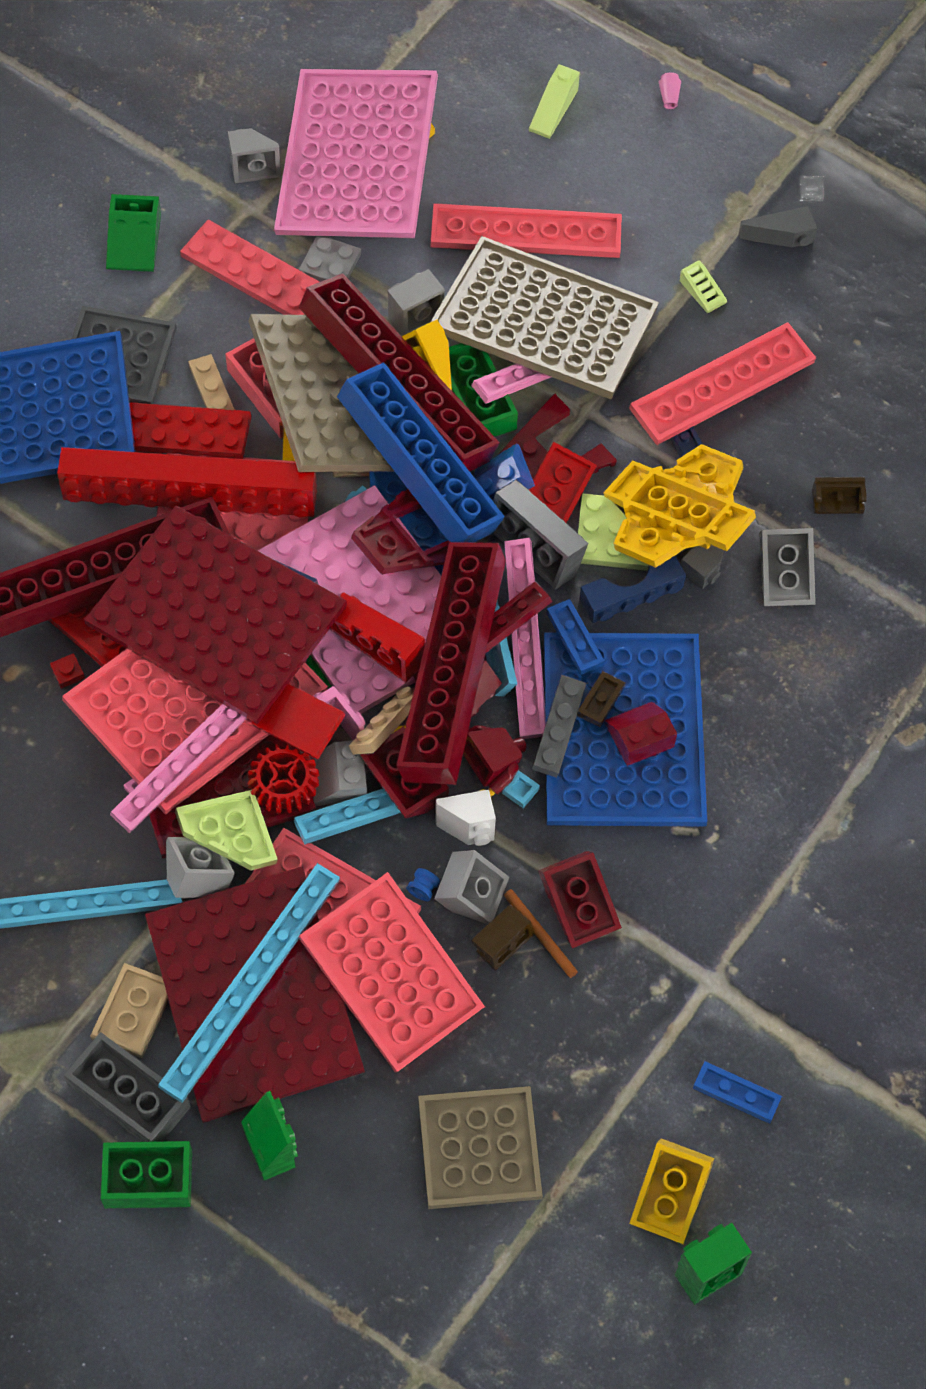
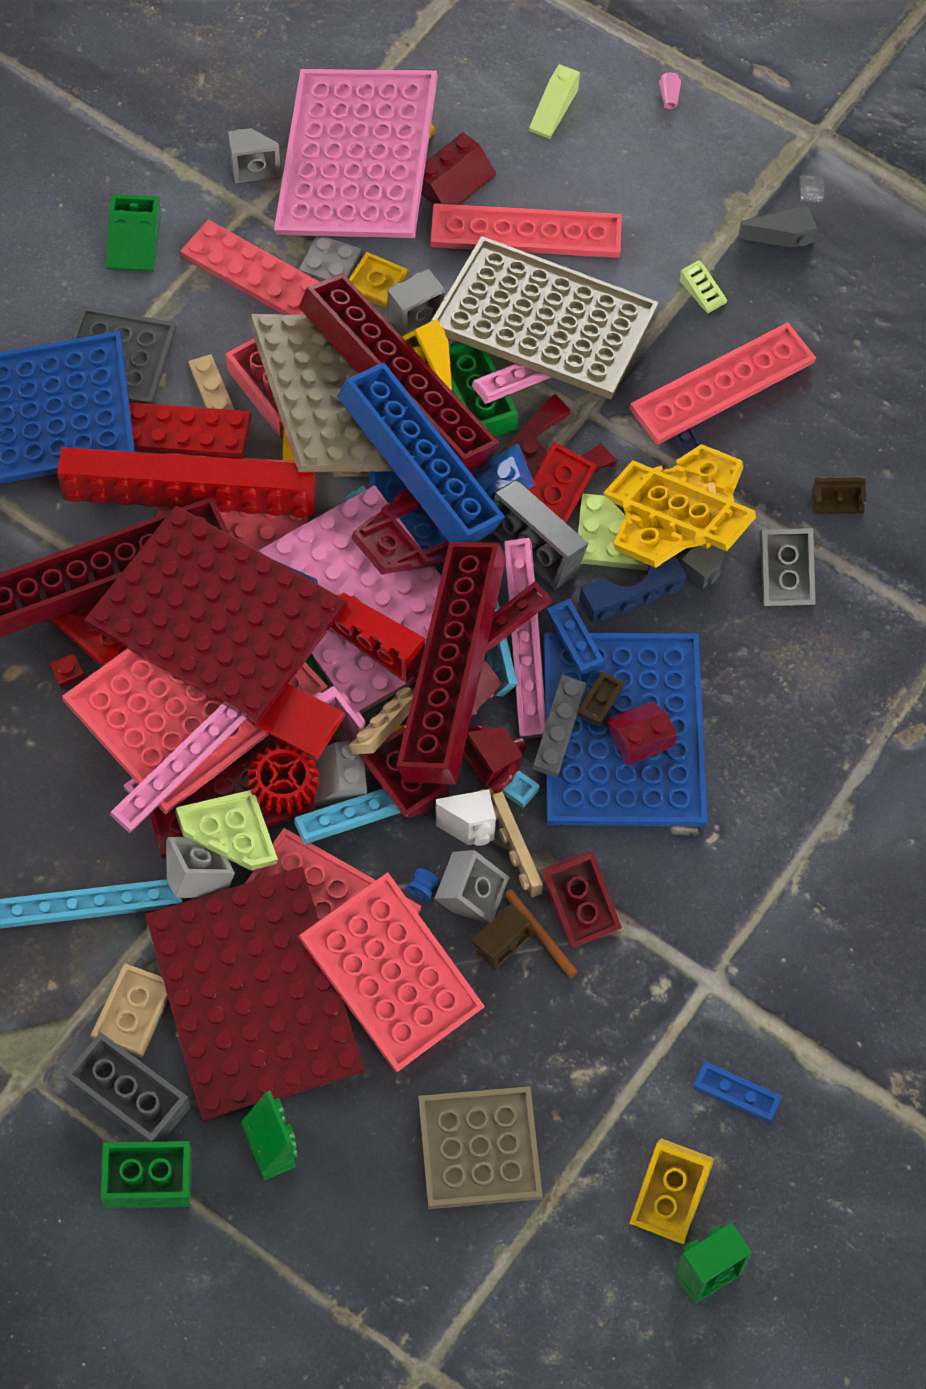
medium azure plate [158,863,340,1103] -> none
none -> yellow tile [349,252,409,309]
none -> dark red slope [421,132,496,205]
none -> tan plate [492,792,543,898]

